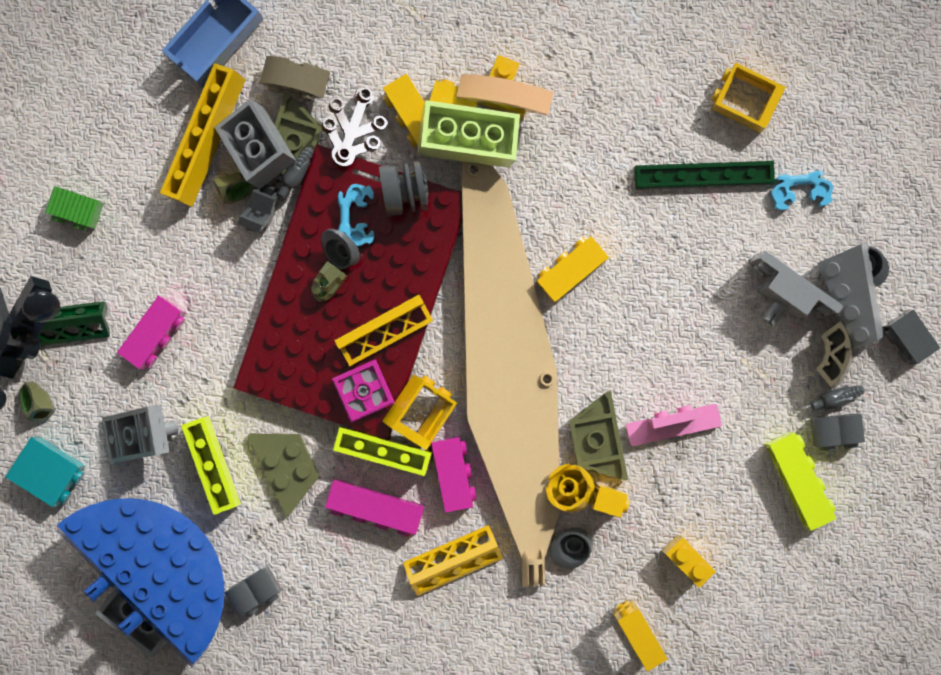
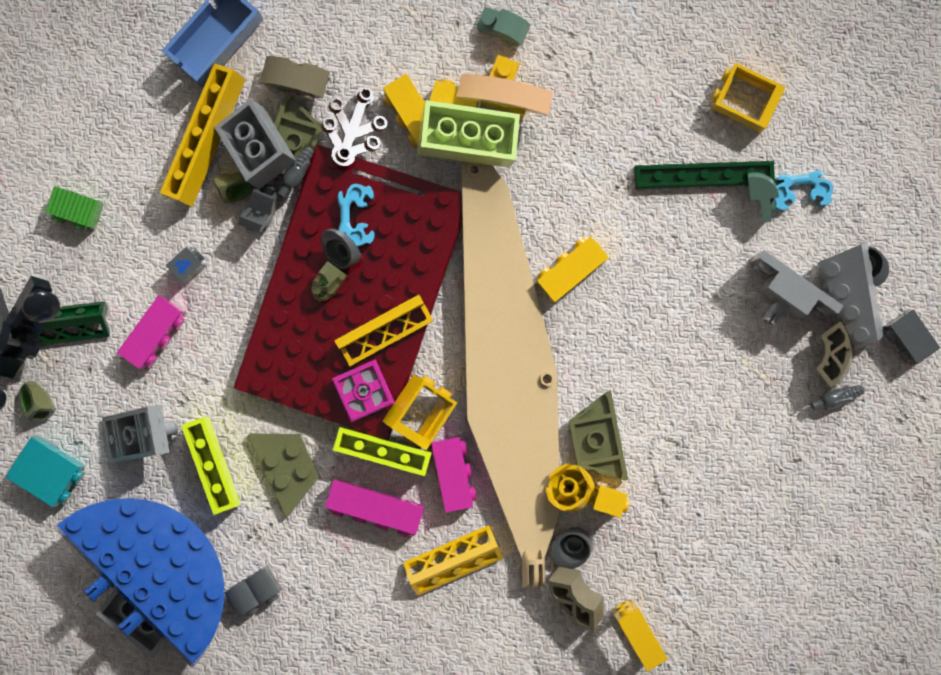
dark grey wheel [379,160,429,217] -> none
bright pink bracket [626,404,722,446] -> none
yellow brick [661,534,716,588] -> none
neon yellow brick [765,432,836,531] -> none
dark grey brick [811,413,865,451] -> none
none -> dark grey brick [165,246,207,284]
none -> sand green brick [476,7,531,46]
none -> dark tan brick [548,567,604,631]
none -> sand green brick [748,172,779,223]

